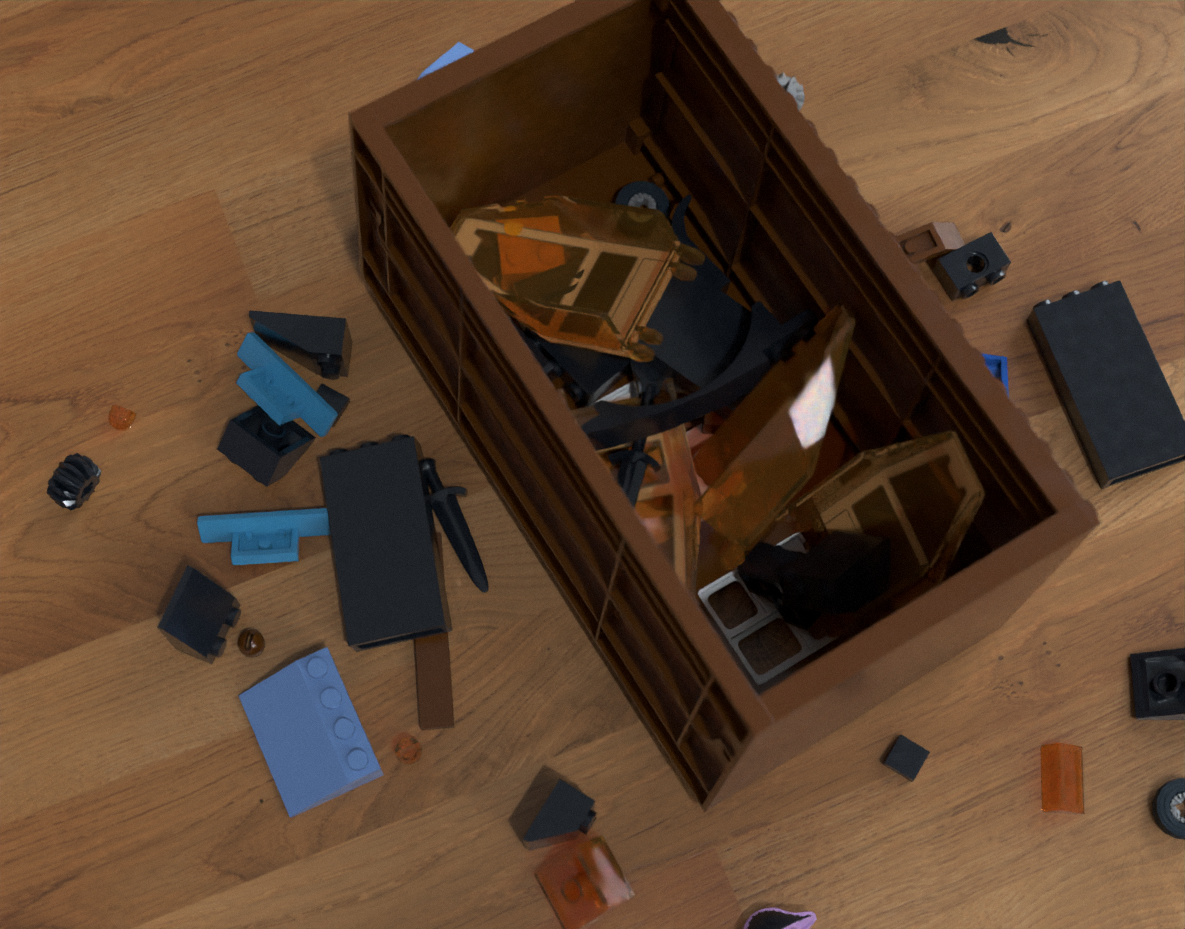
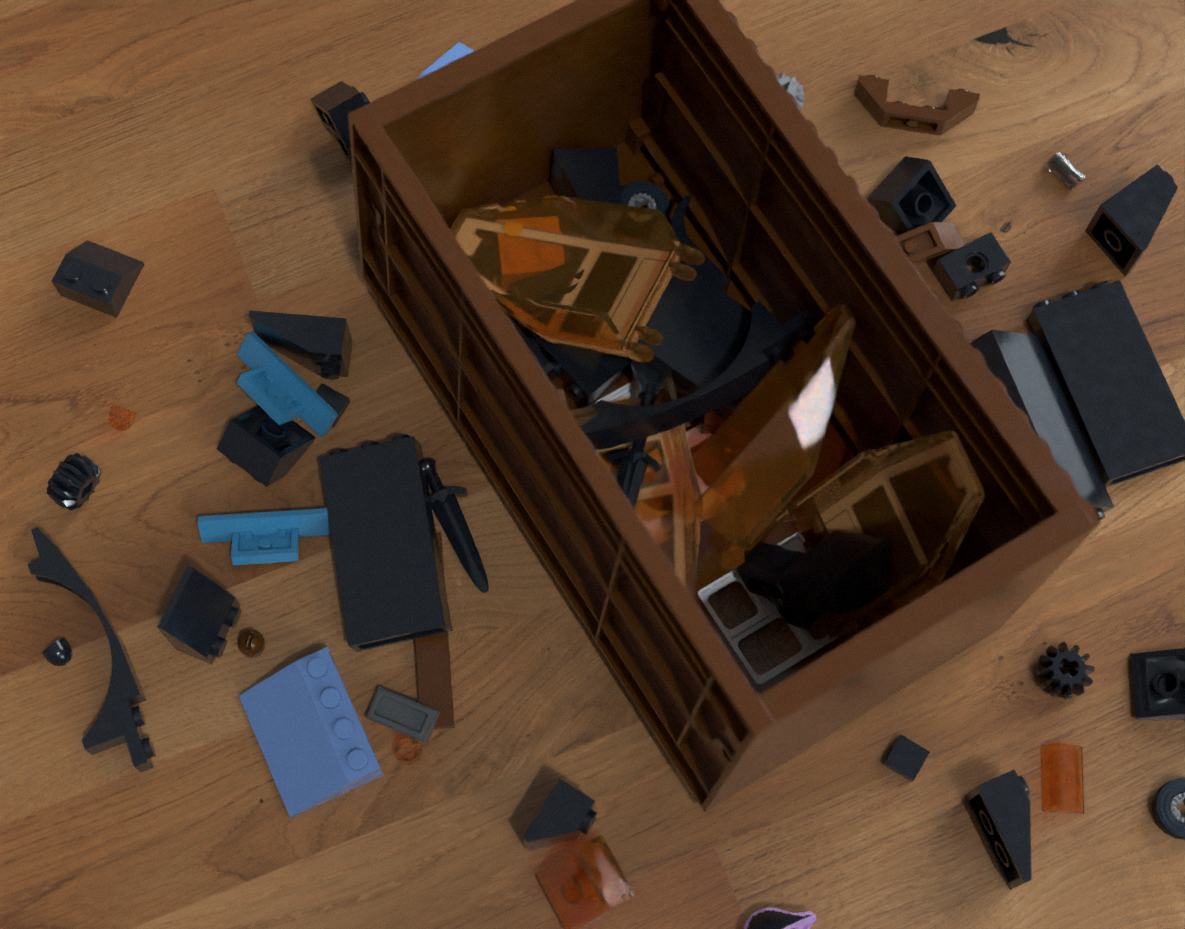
none -> black slope [28,527,156,772]
none -> black hinge [42,638,72,666]
none -> black slope [52,240,145,318]
none -> black brick [310,81,370,162]
none -> dark grey tile [365,687,441,743]
none -> black slope [550,147,622,244]
none -> reddish brown slope [854,75,980,136]
none -> black slope [867,156,957,235]
none -> black slope [964,769,1031,890]
none -> black brick [970,330,1114,520]
none -> black gear [1036,642,1095,700]
none -> clear smoke pin [1046,151,1086,190]
none -> black slope [1085,164,1178,276]

